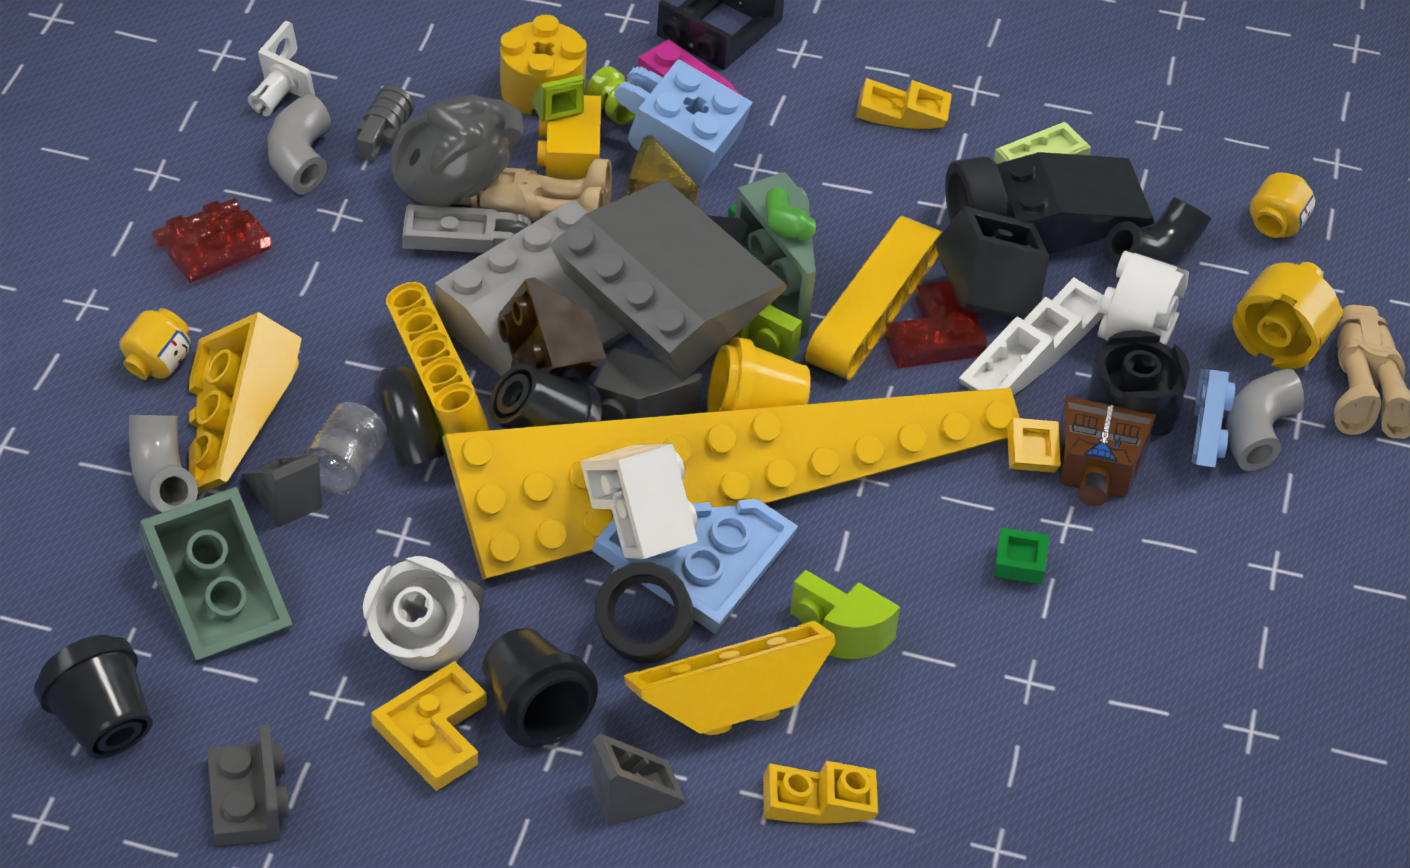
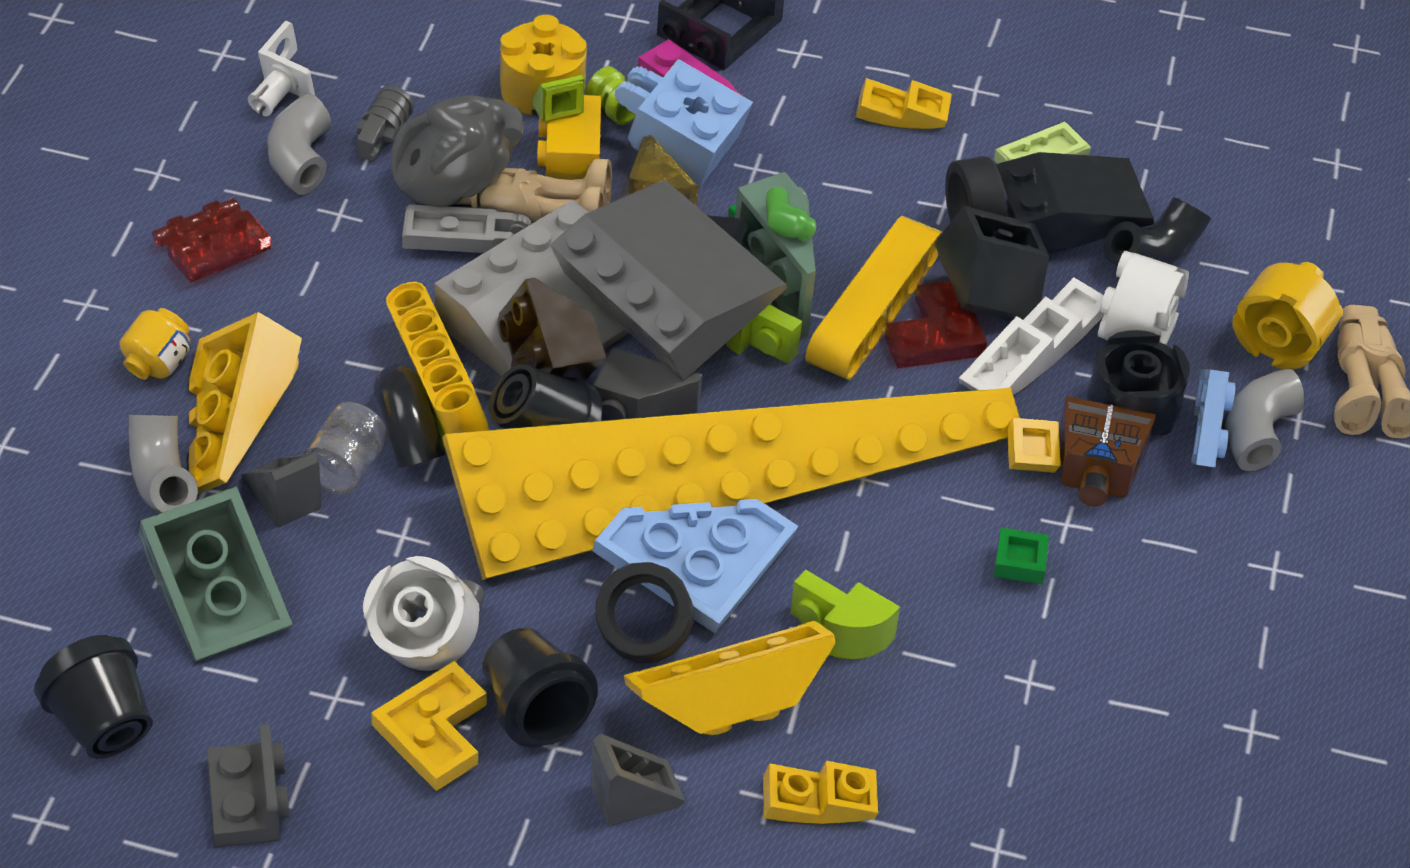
white brick [580,444,698,559] -> none
yellow piece [707,337,810,412] -> none
yellow head [1249,172,1316,238] -> none

